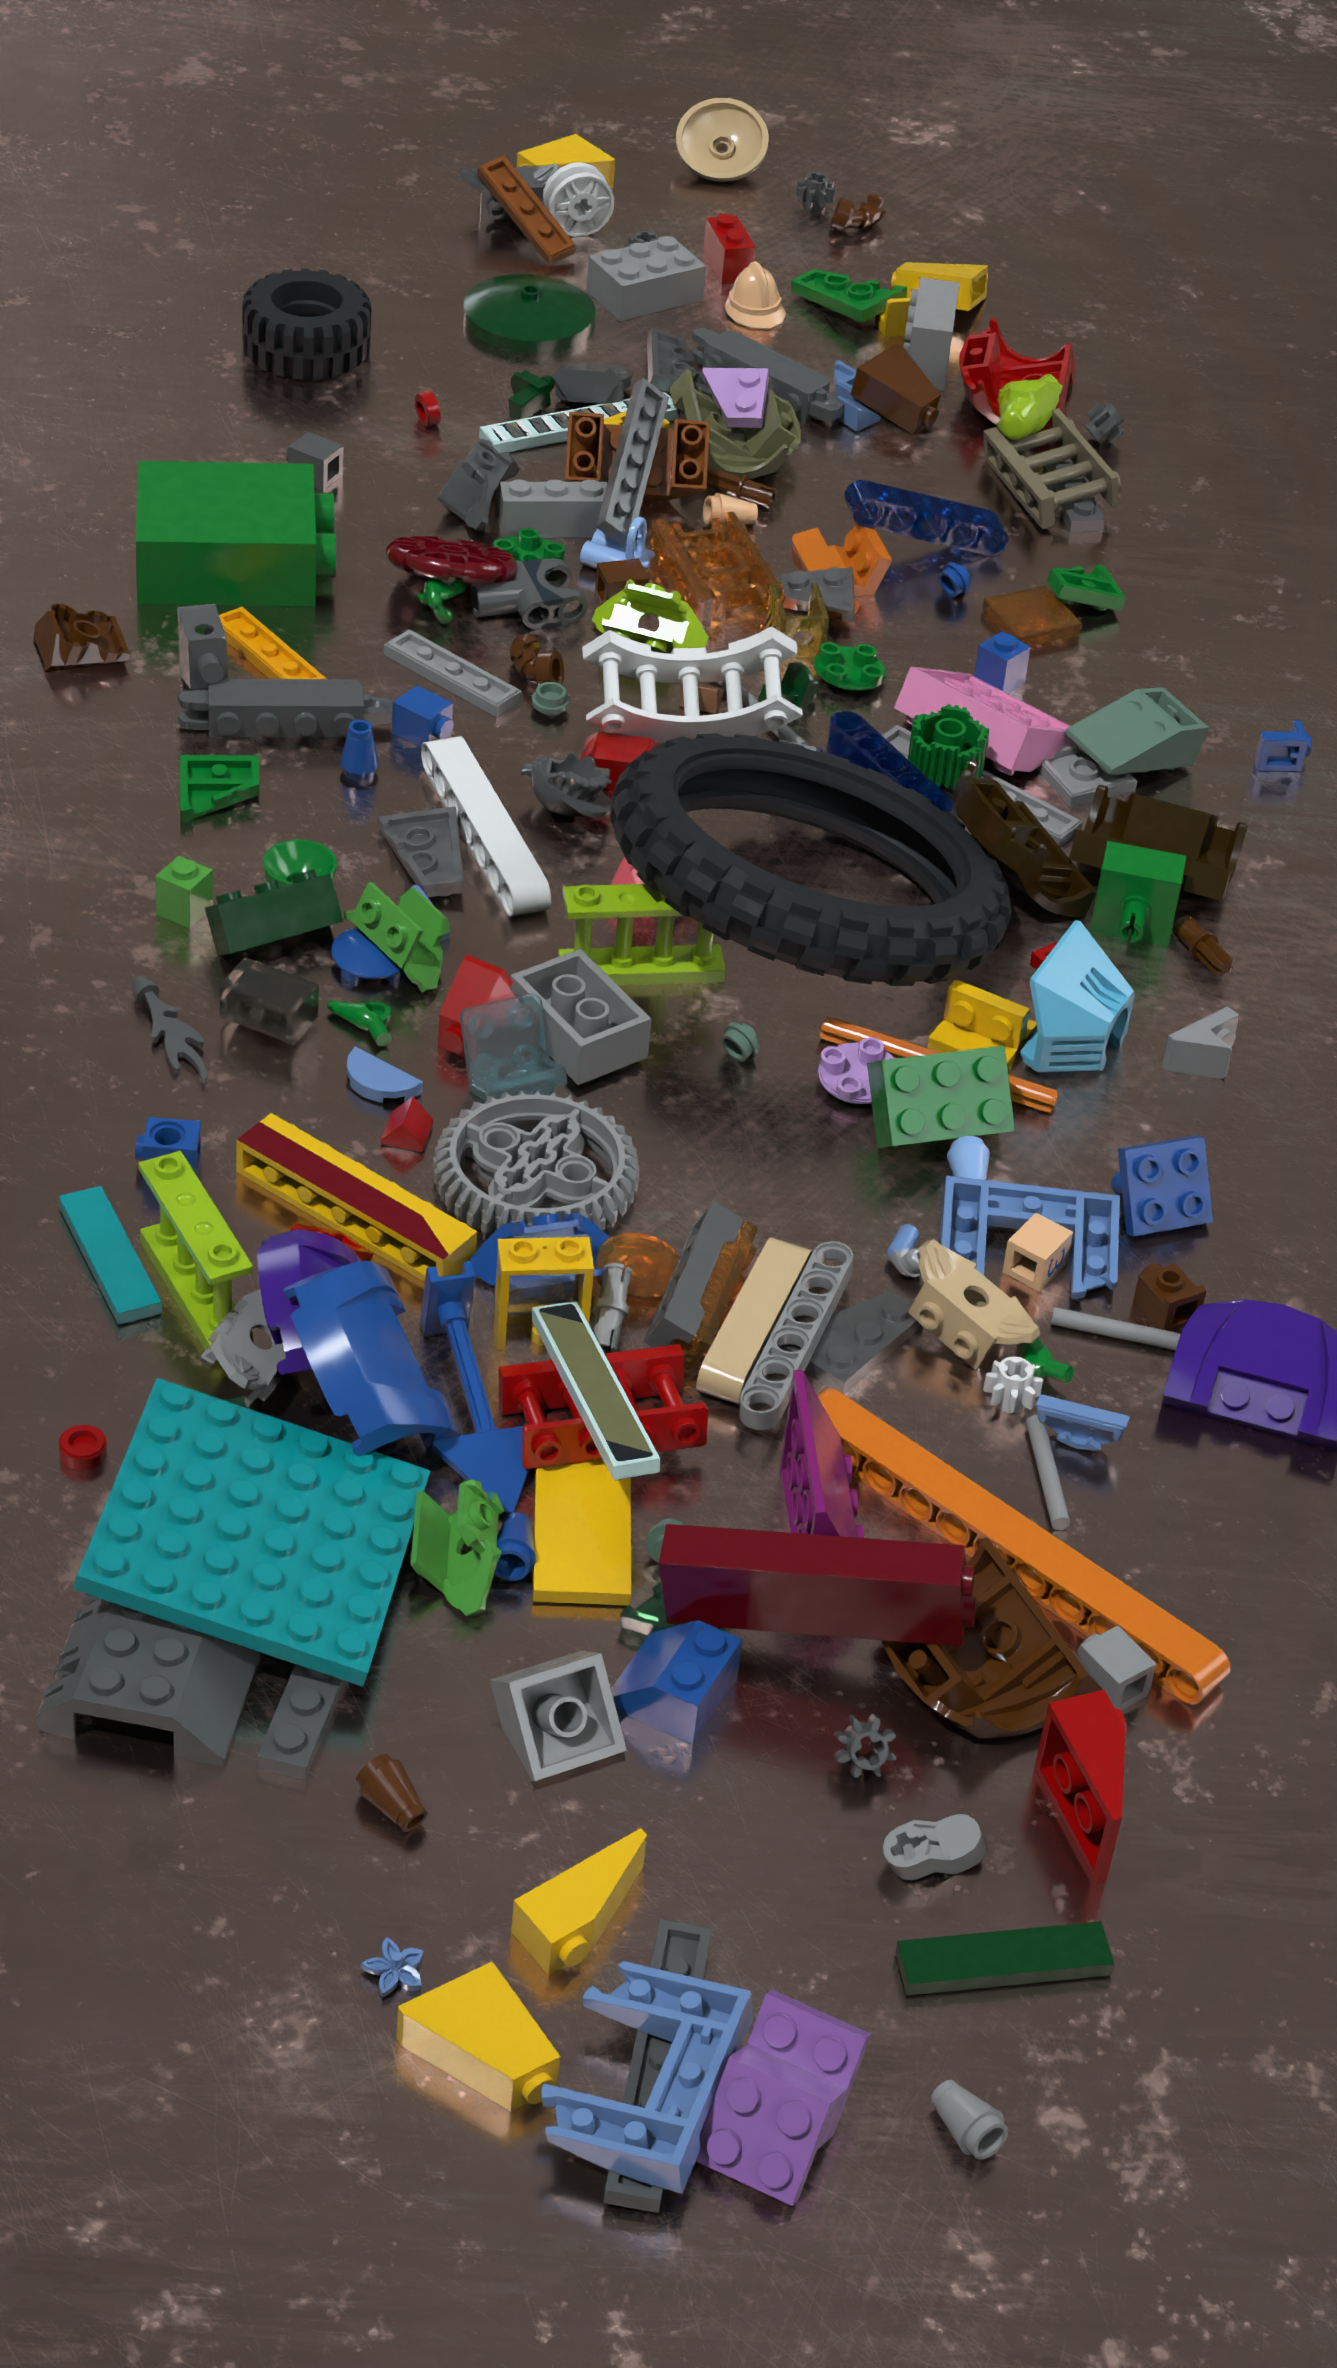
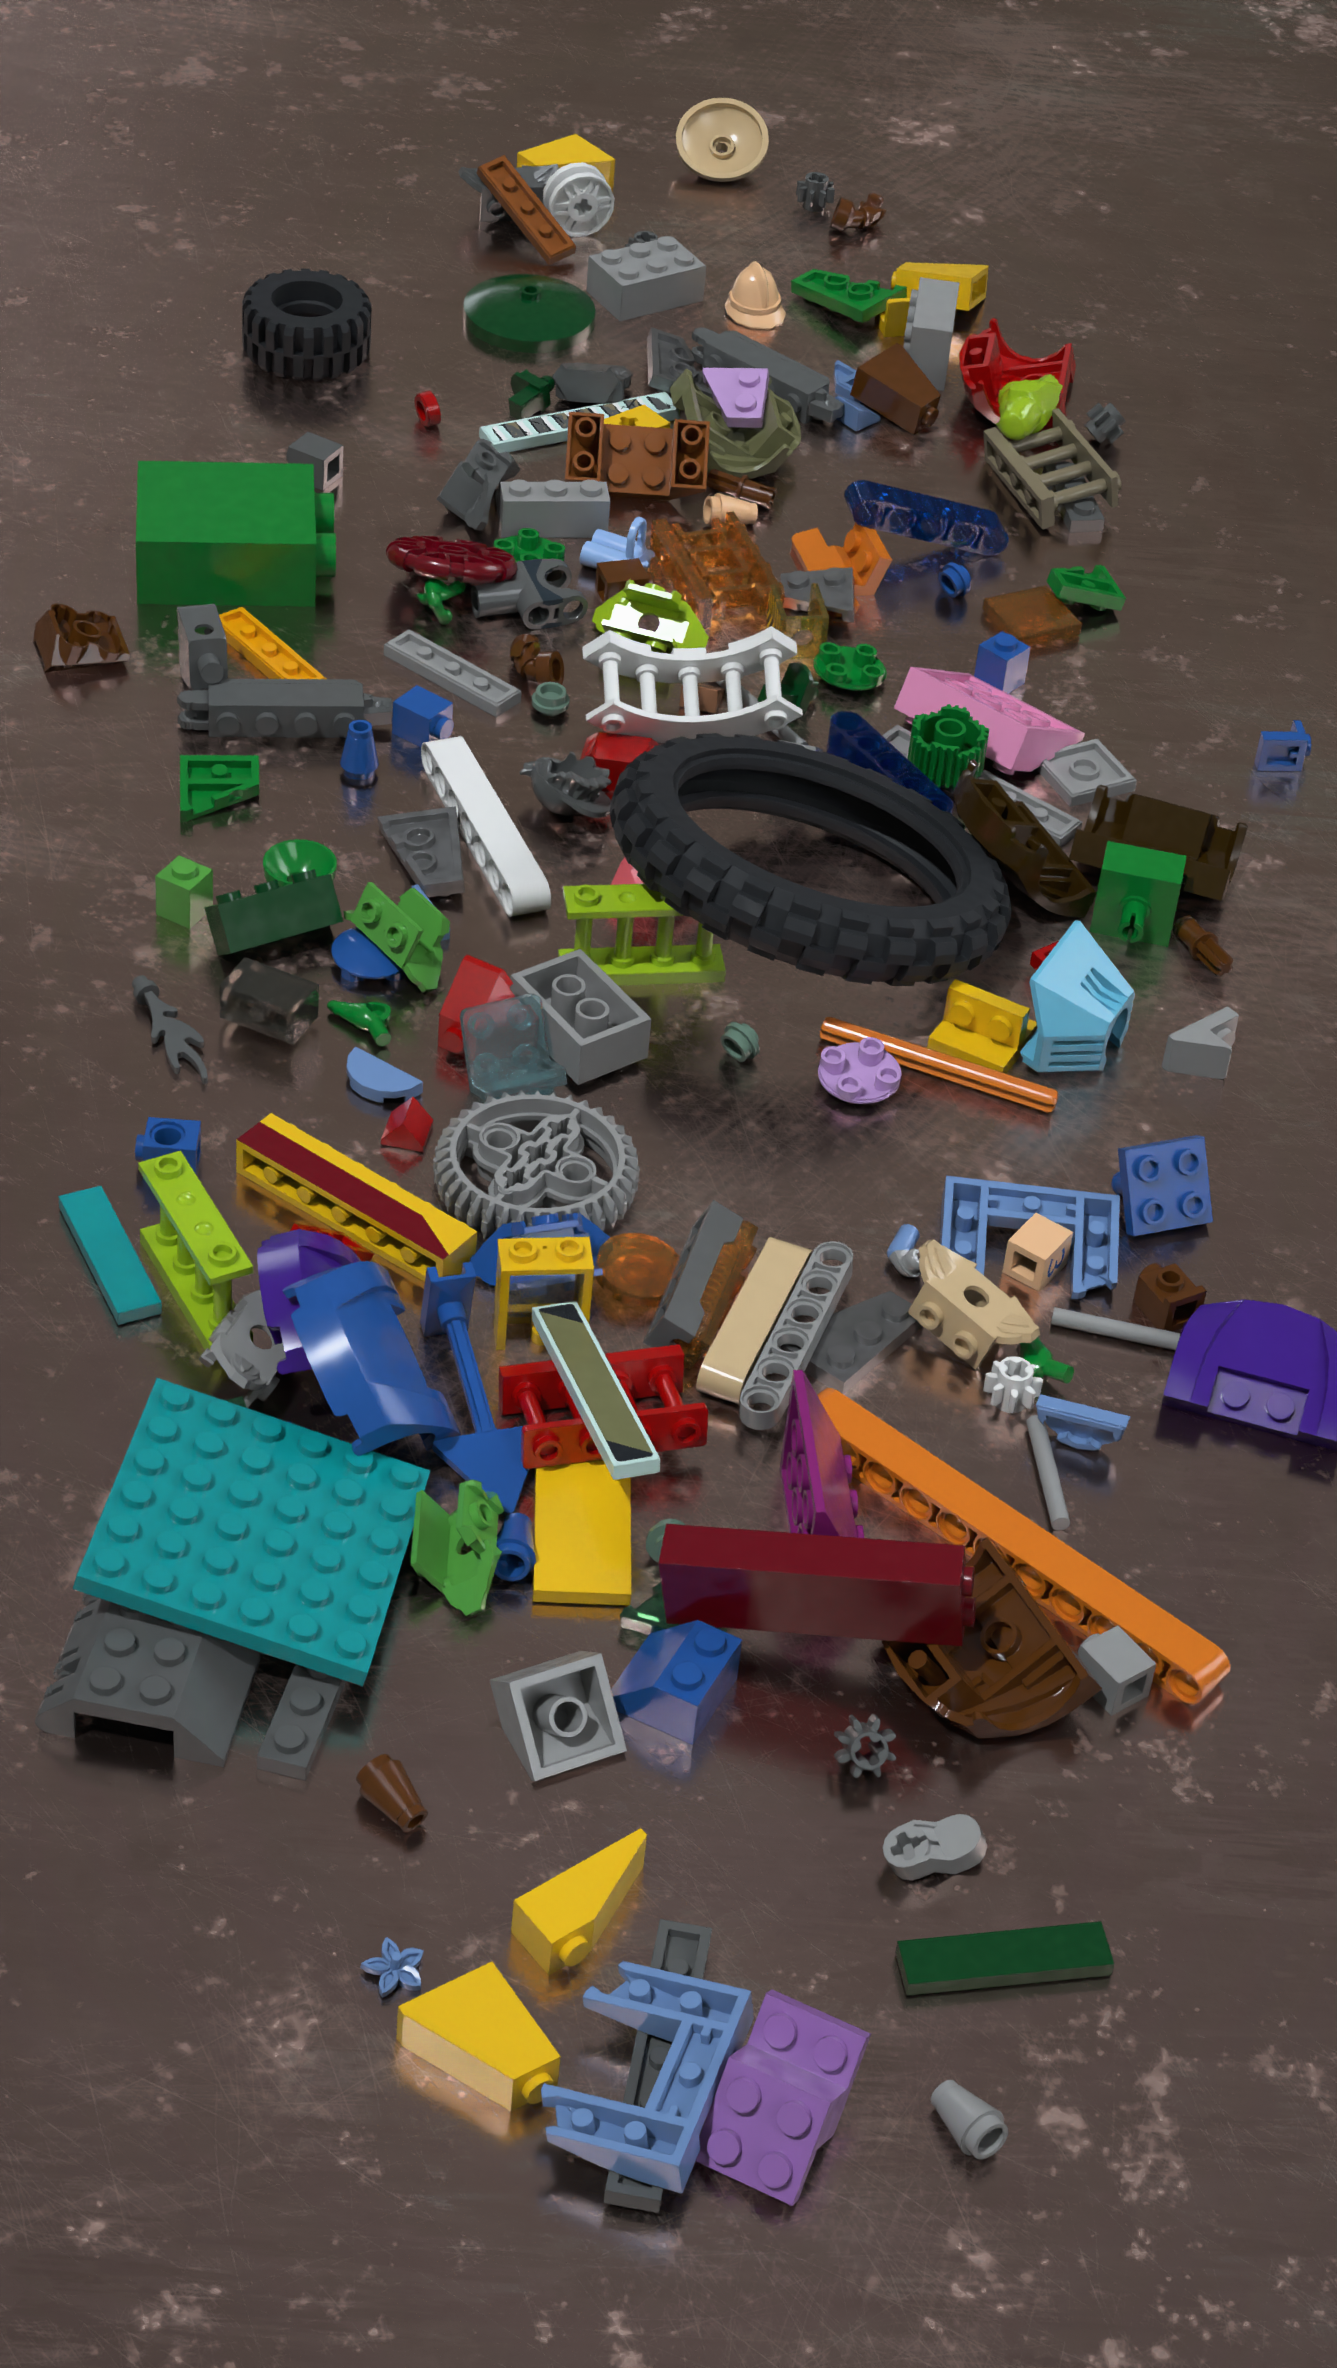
red tile [59,1425,107,1471] -> none
light grey pin [592,1263,632,1353] -> none
dark grey plate [596,377,669,548] -> none
red brick [703,214,756,284] -> none
green piece [867,1046,1015,1148] -> none
light blue cone [947,1136,990,1180] -> none
red slope [1034,1690,1127,1885] -> none
sand green slope [1065,687,1209,776] -> none

